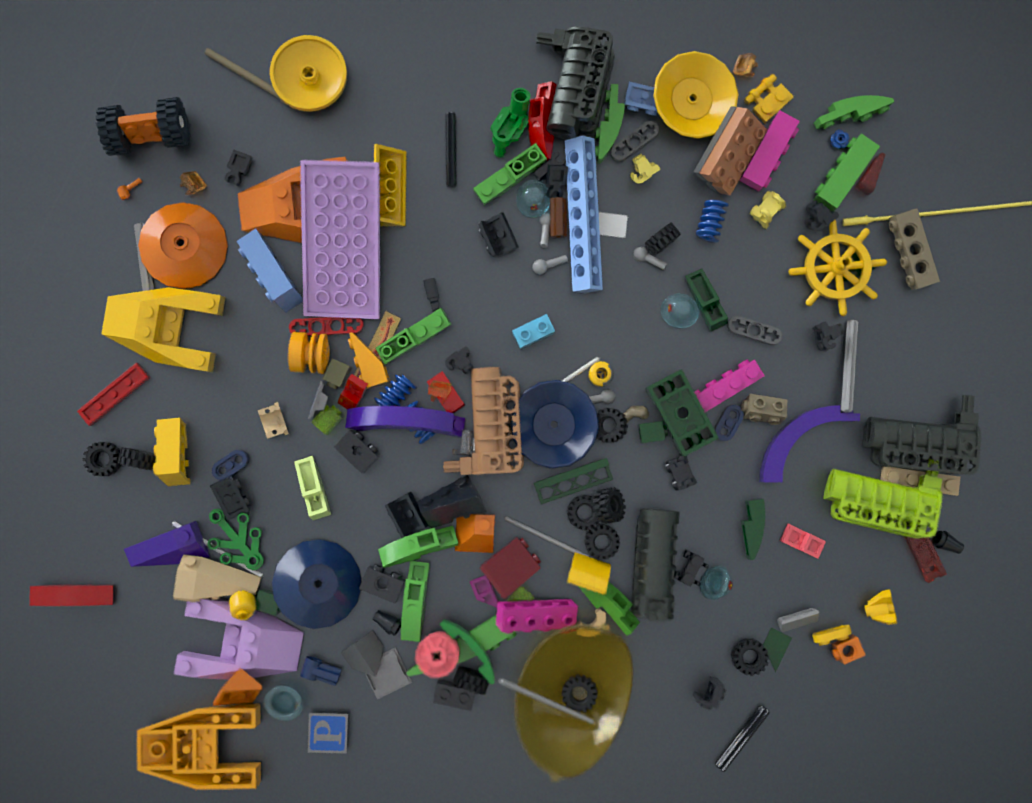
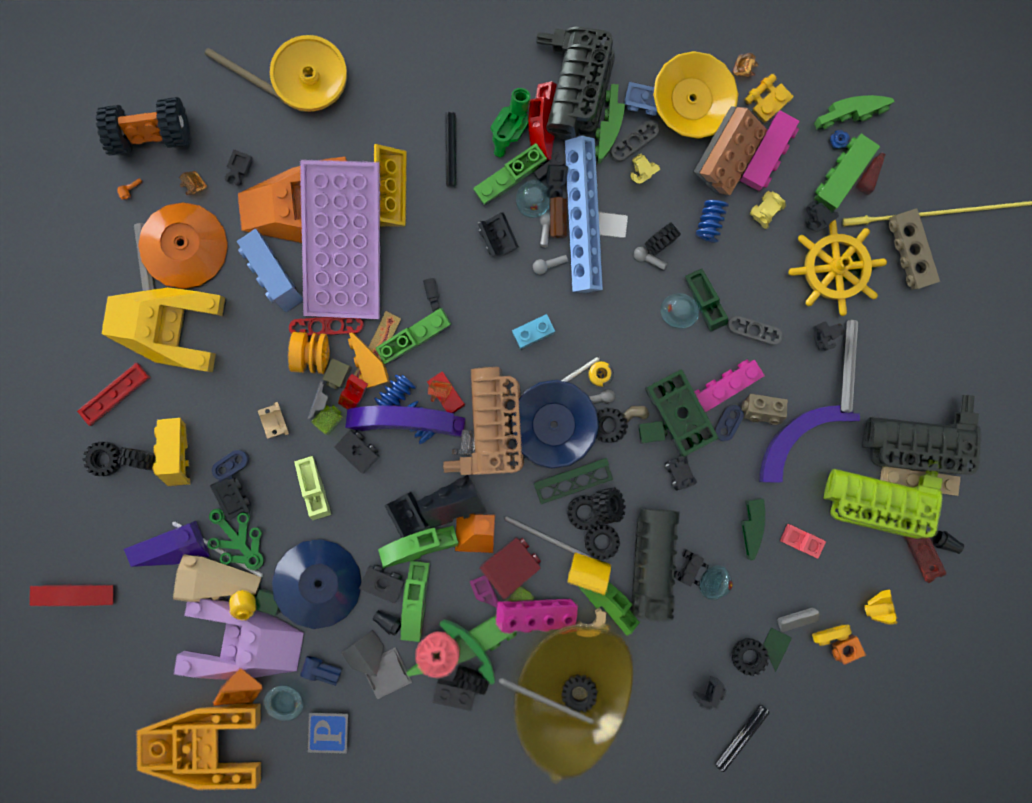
black piece [445,347,474,374] -> none

